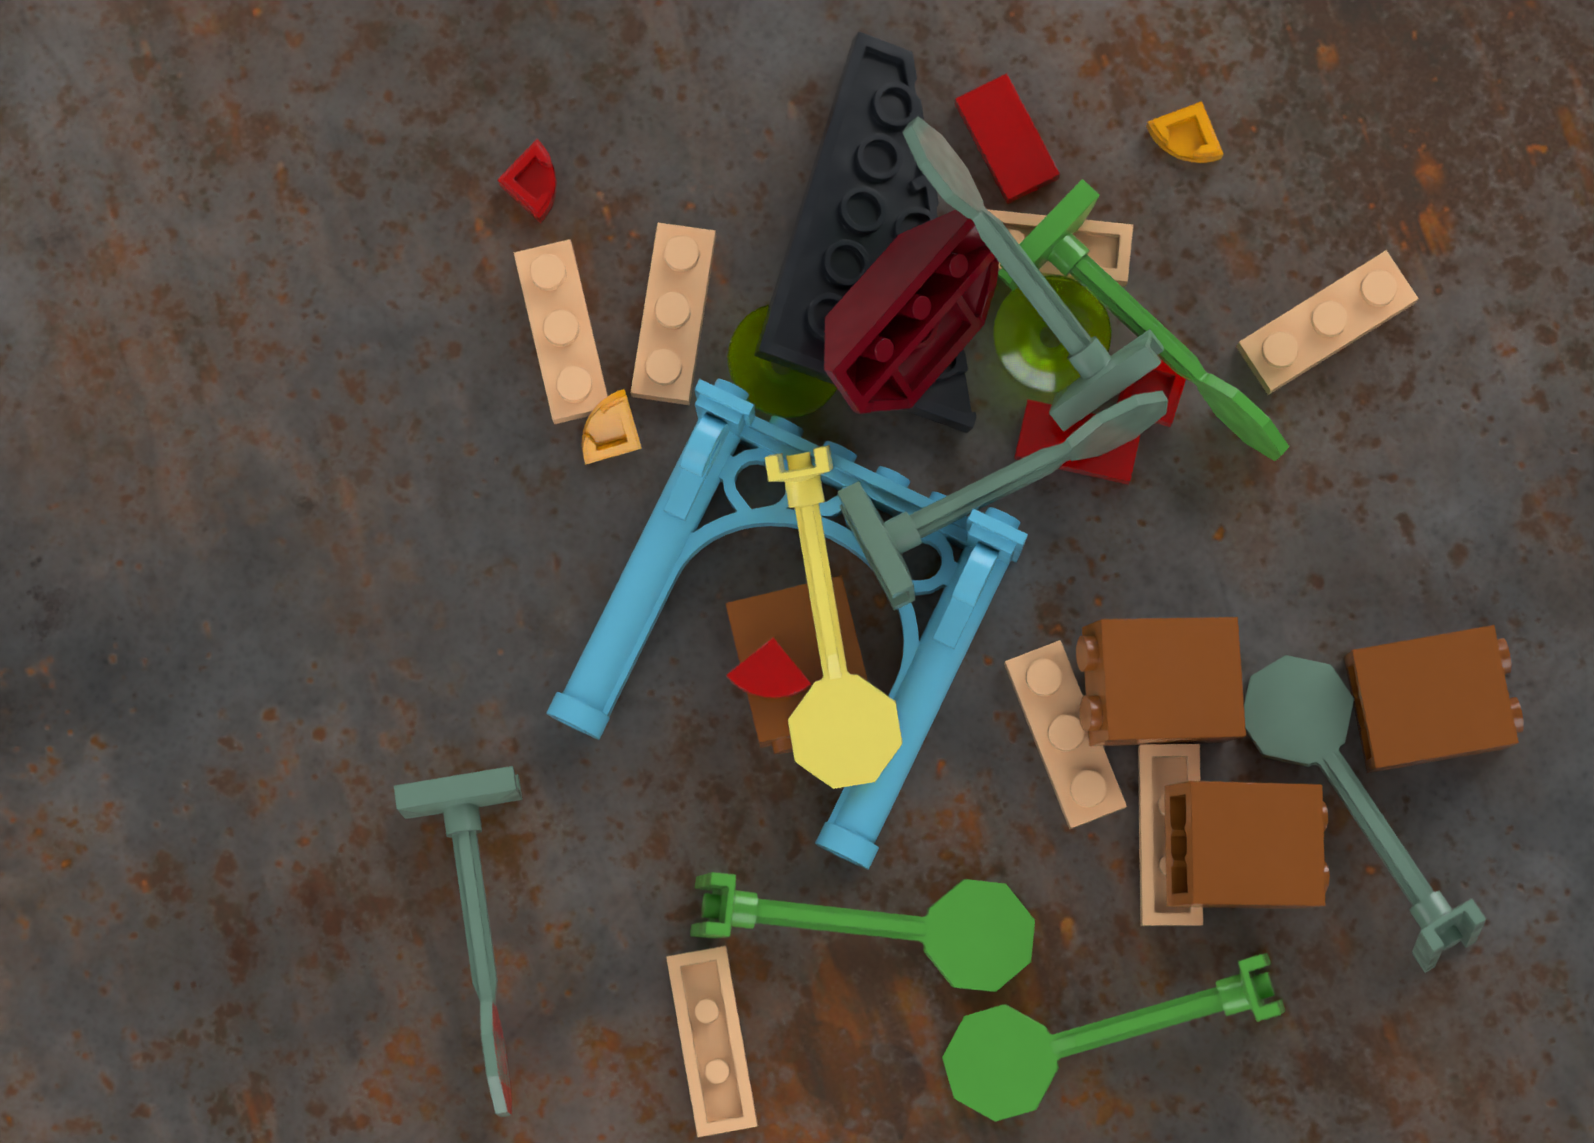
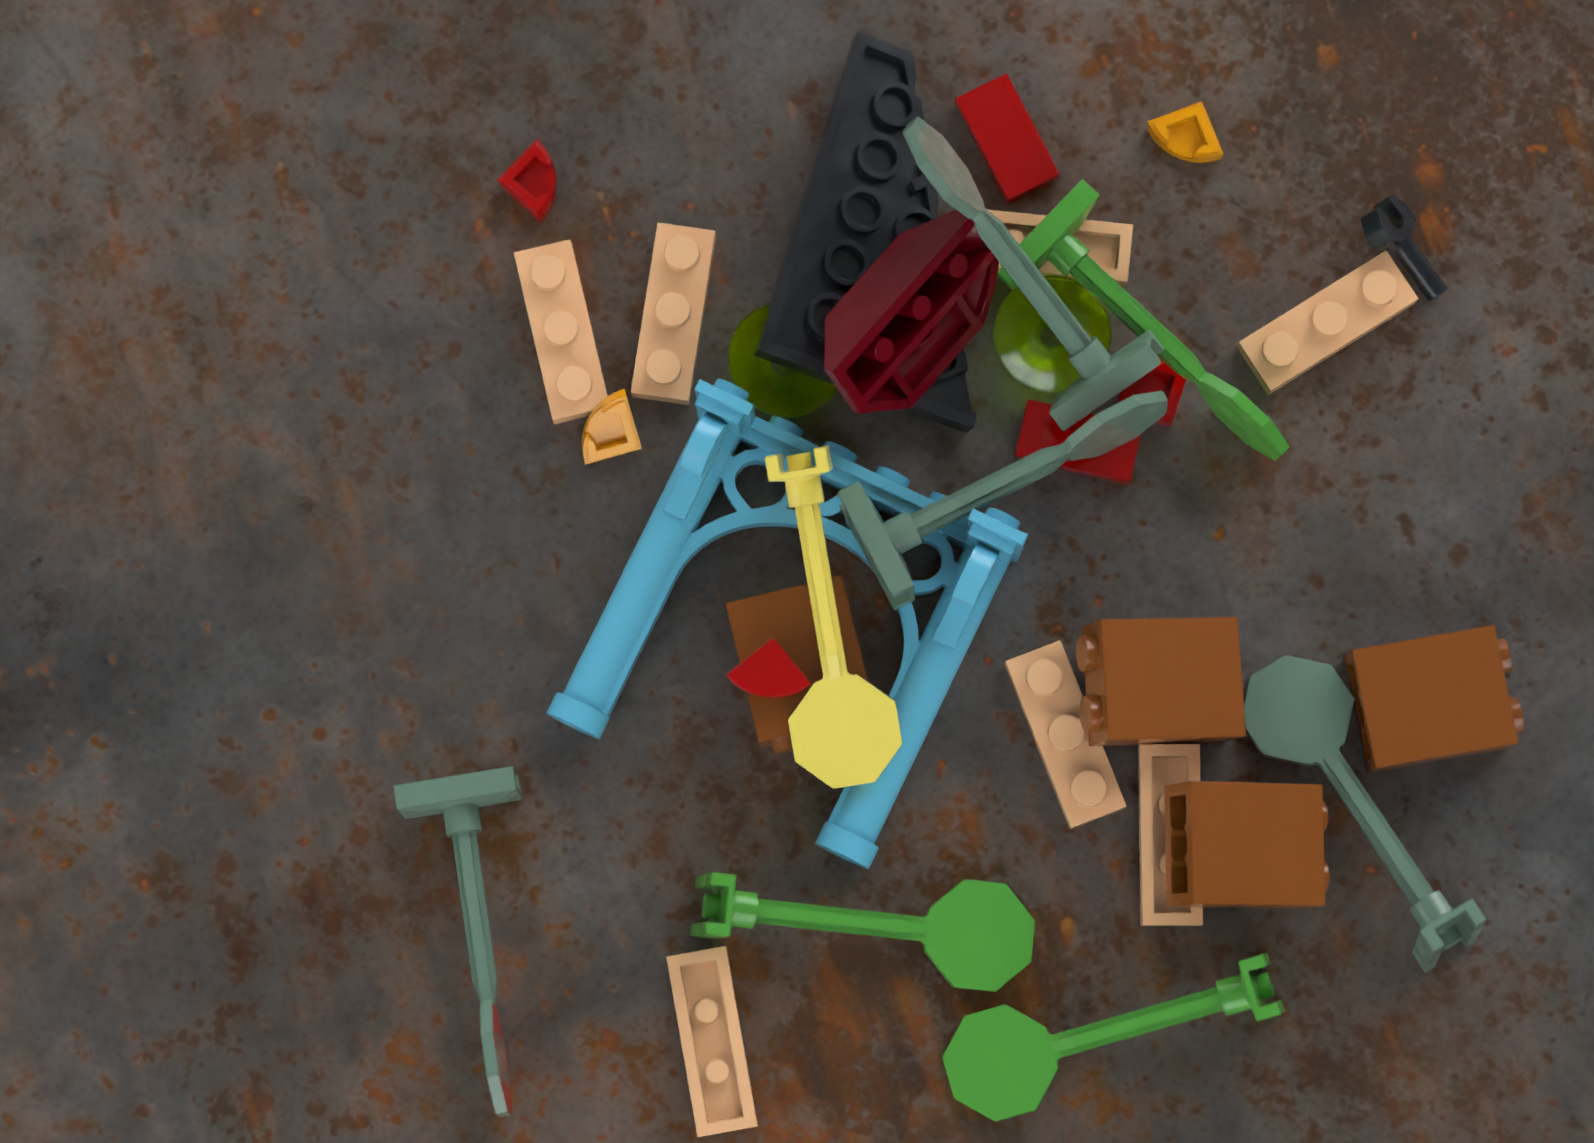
none -> black bar [1361,195,1447,301]

